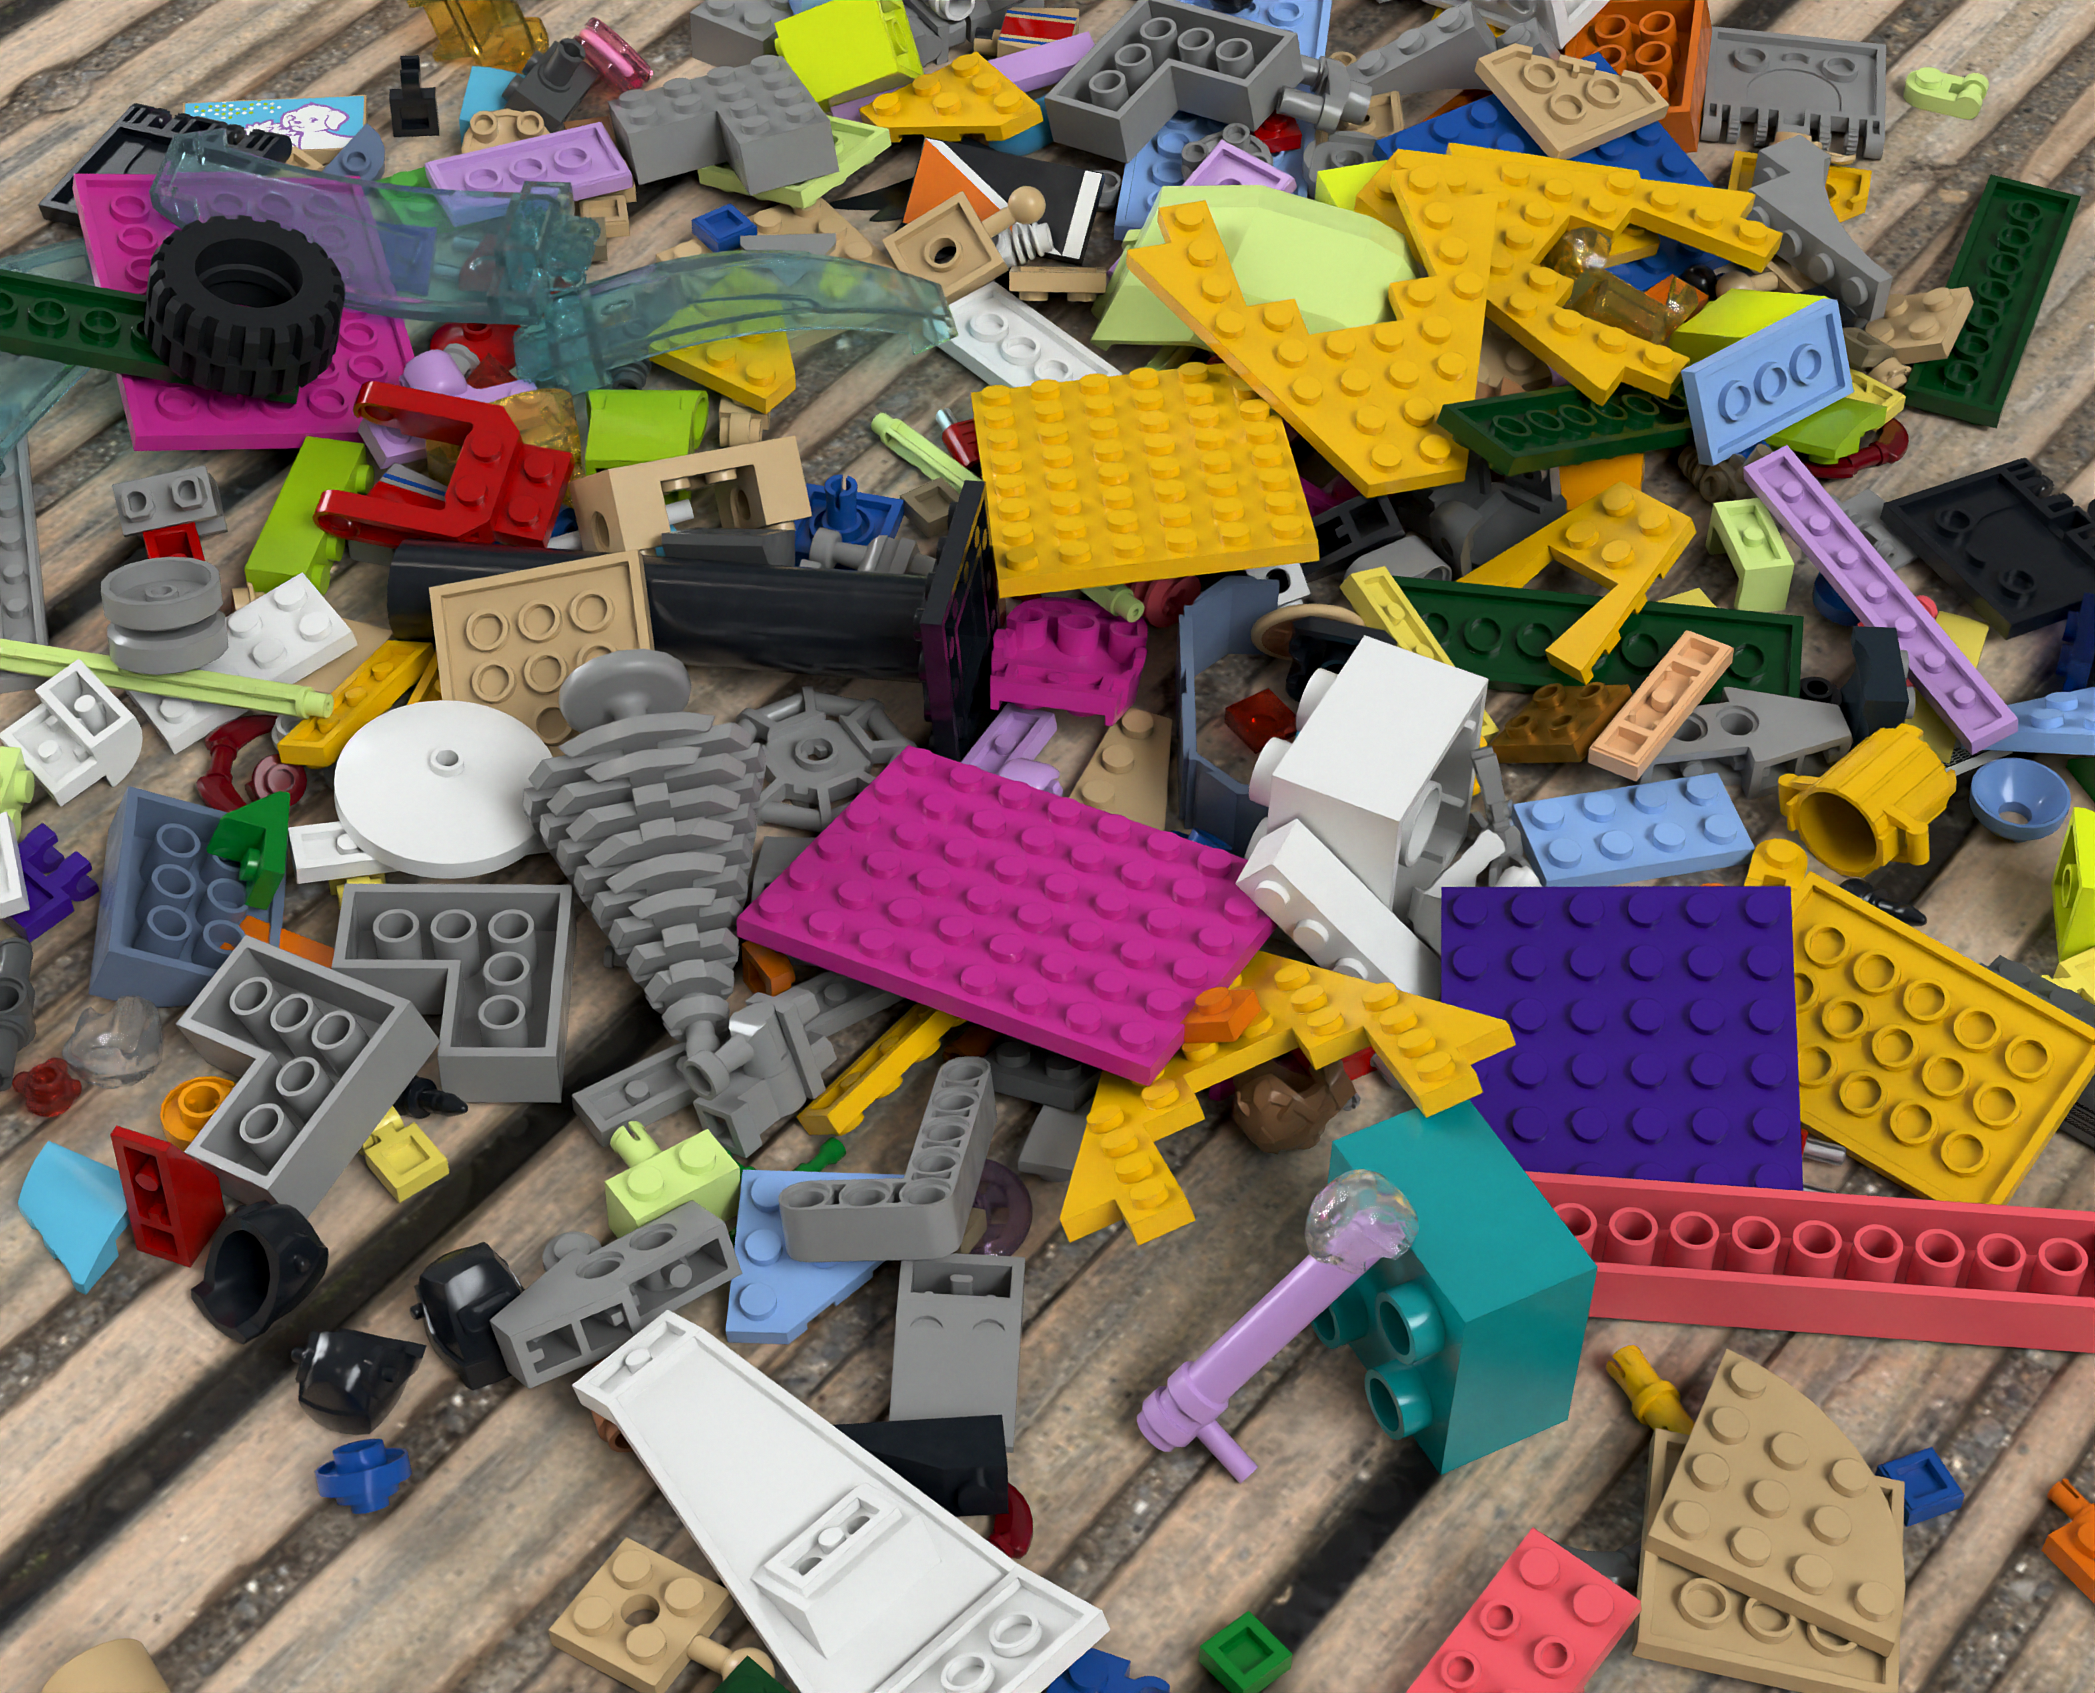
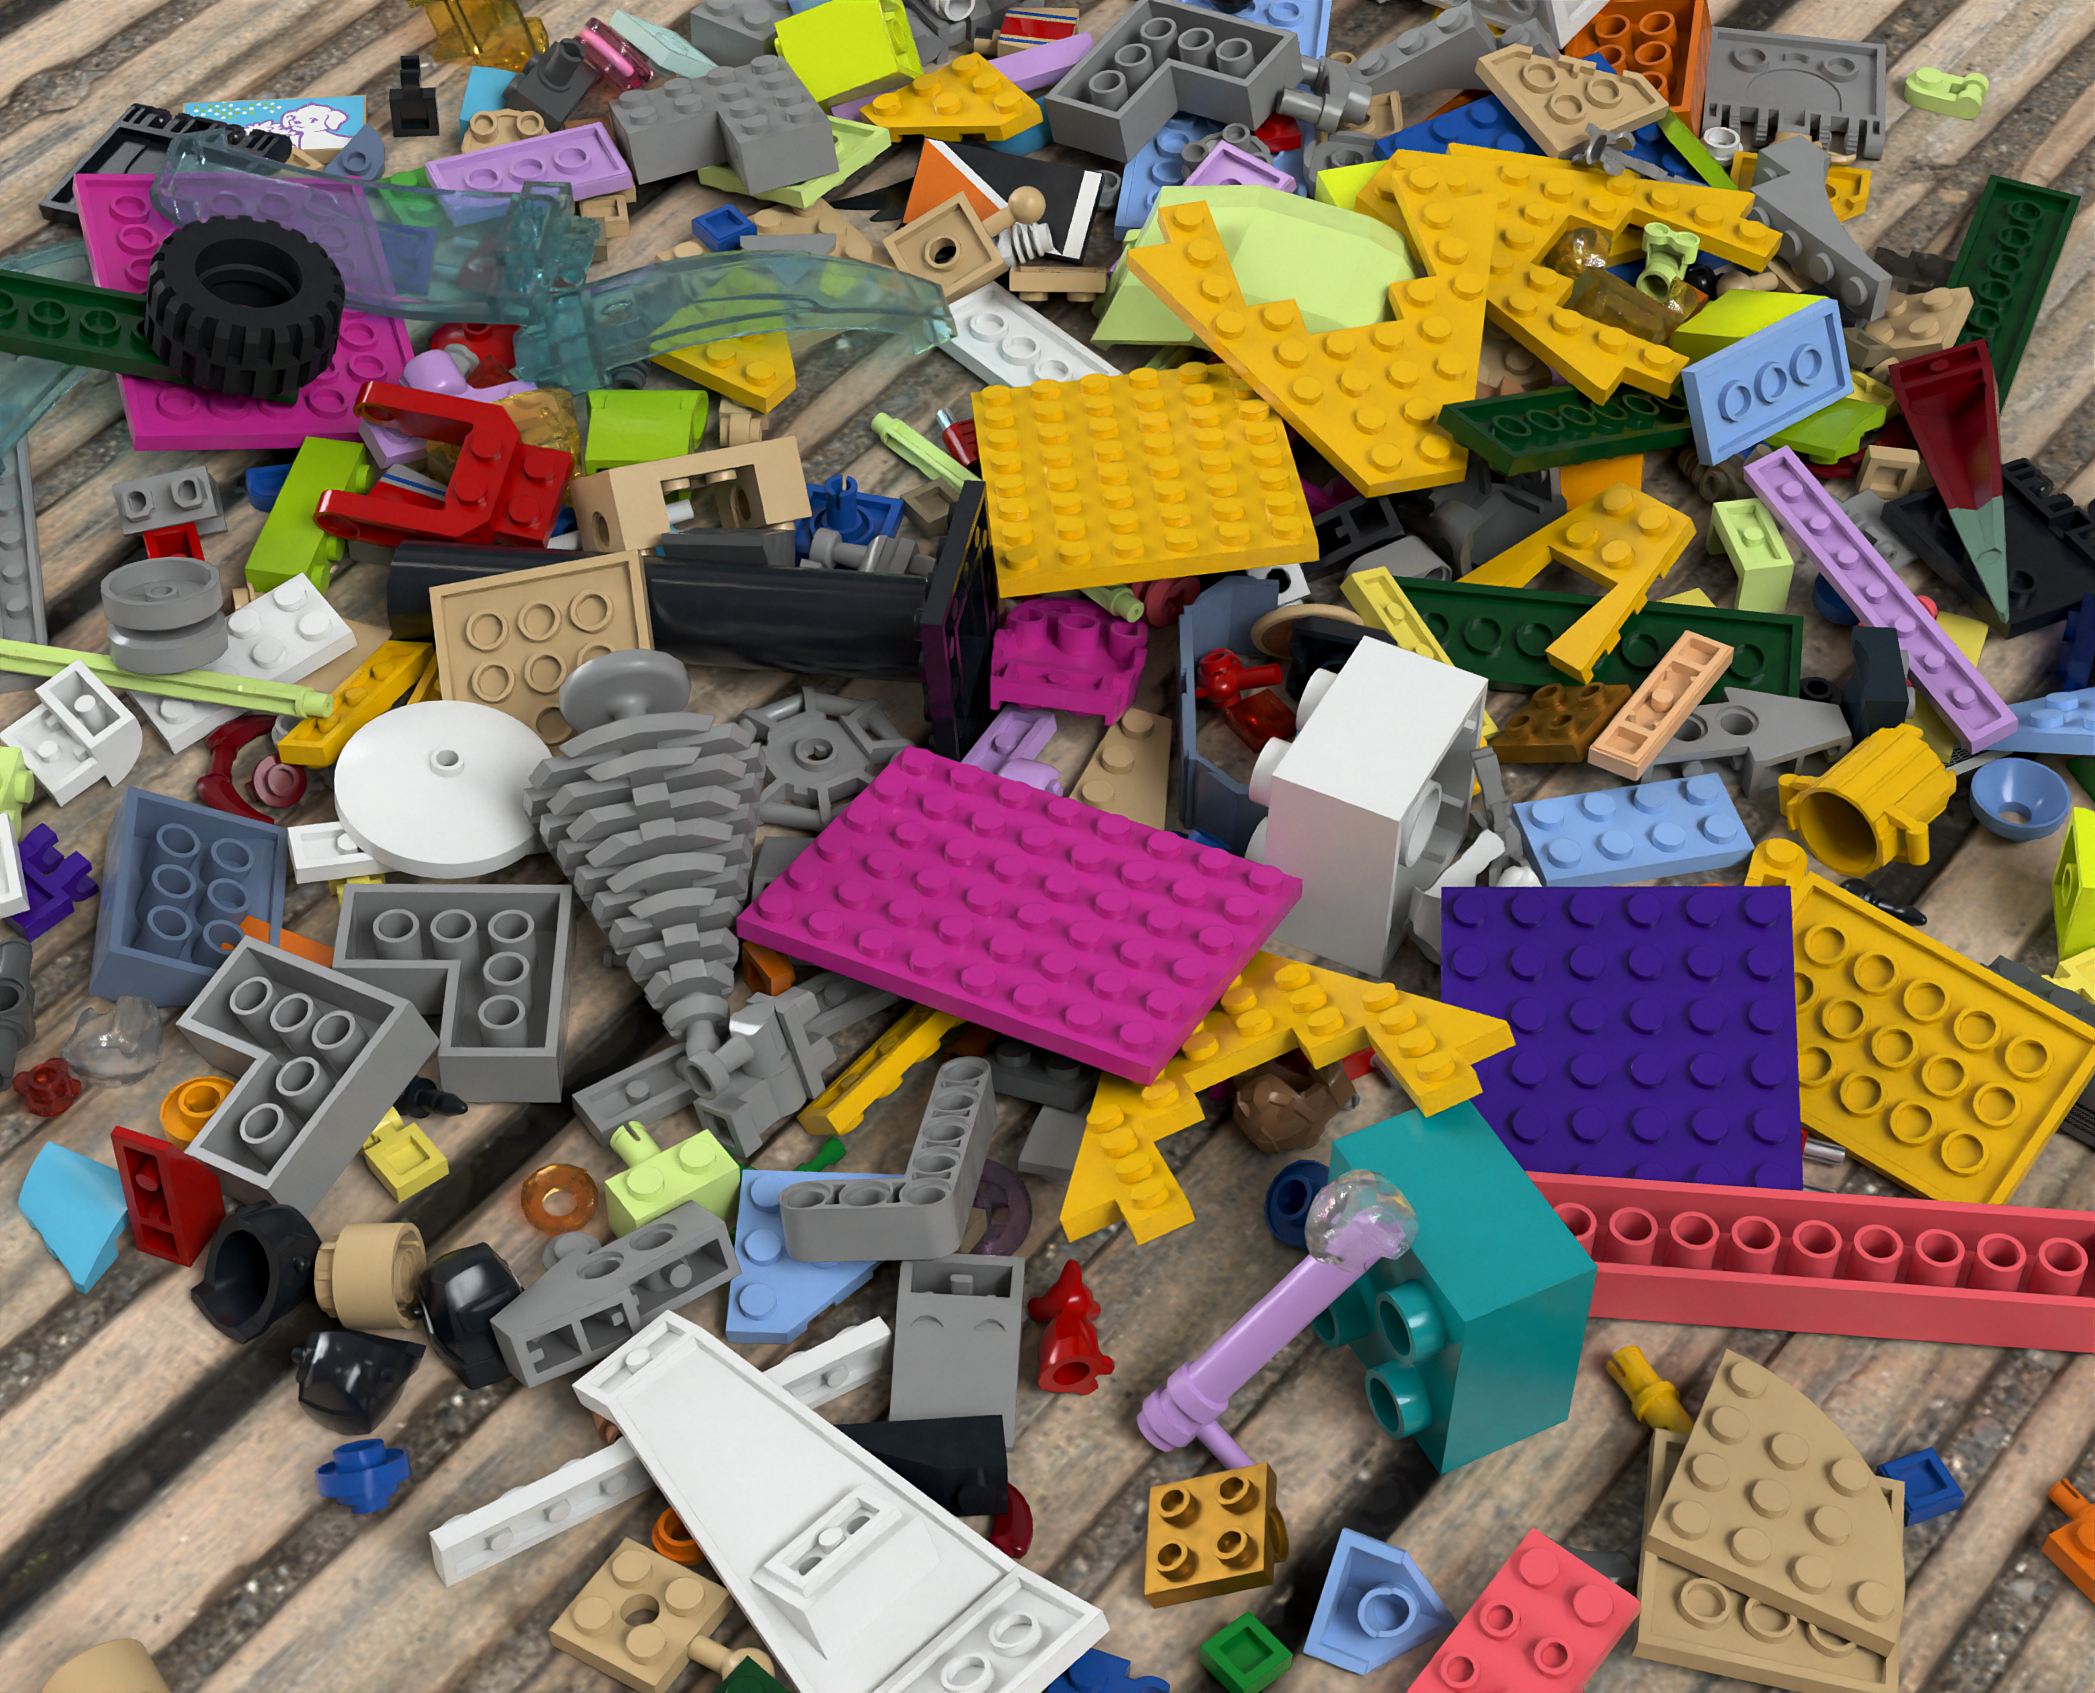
green slope [206,791,290,910] -> none
orange plate [1180,987,1261,1043] -> none
white brick [1235,819,1441,1001] -> none
none -> blue tile [245,464,293,513]
none -> tan piece [314,1223,427,1329]
none -> white plate [429,1316,893,1588]
none -> clear orange piece [521,1163,598,1236]
none -> light aqua plate [609,9,719,80]
none -> orange plate [652,1507,706,1566]
none -> red animal [1027,1259,1115,1395]
none -> pearl gold plate [1144,1462,1289,1609]
none -> red piece [1195,648,1282,708]
none -> blue plate [1264,1160,1329,1249]
none -> light blue slope [1303,1528,1458,1676]
none -> light grey piece [1571,123,1708,187]
none -> yellowish green plate [1636,222,1700,305]
none -> lime tile [1656,107,1739,191]
none -> white plate [1699,127,1743,168]
none -> tan plate [1855,445,1935,499]
none -> clear smoke plate [1873,247,1955,295]
none -> dark red plate [1888,338,2009,624]

